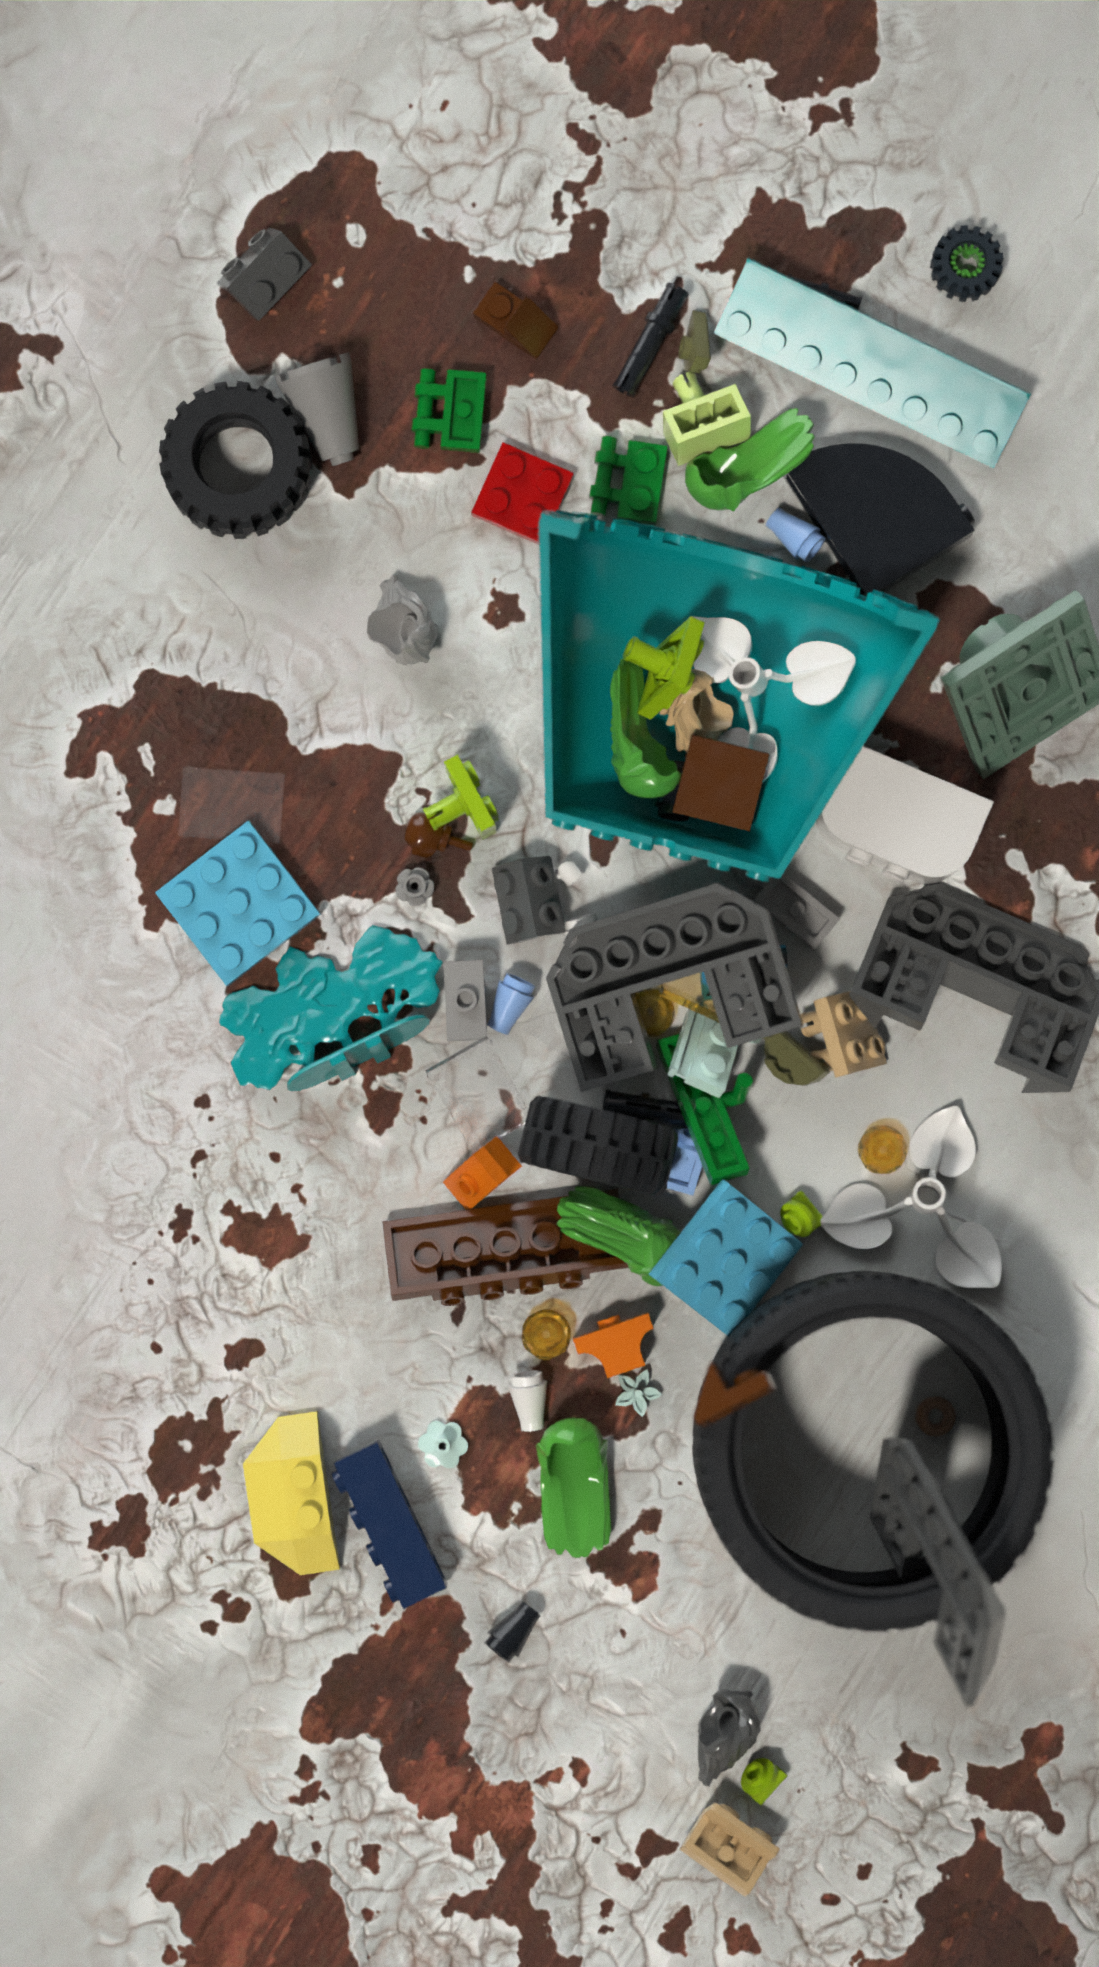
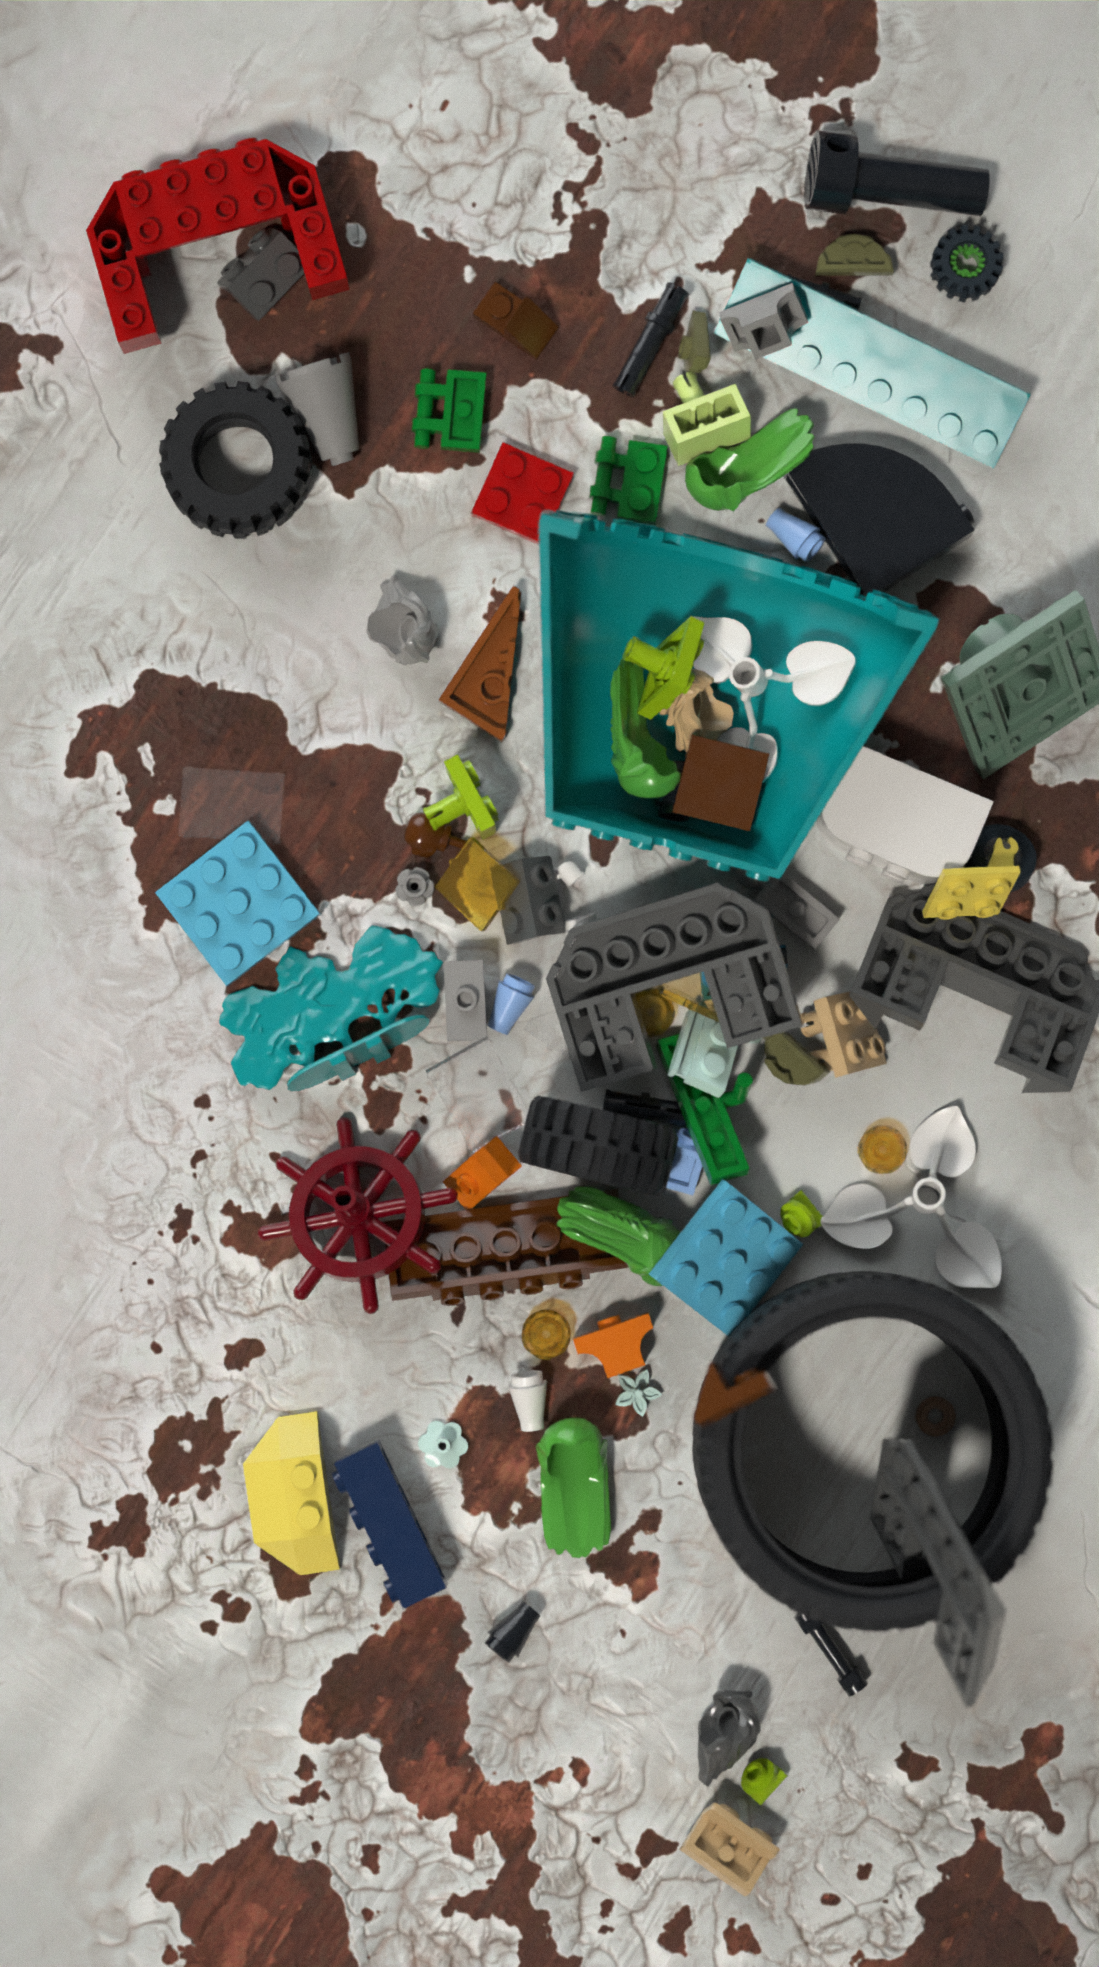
none -> red wedge [86,138,350,354]
none -> dark red piece [257,1117,458,1314]
none -> clear yellow piece [435,837,521,932]
none -> dark orange wing [438,586,522,742]
none -> light grey brick [719,283,808,360]
none -> black bar [794,1613,868,1697]
none -> black piece [804,130,990,216]
none -> olive plate [815,234,894,276]
none -> light yellow plate [922,824,1037,920]

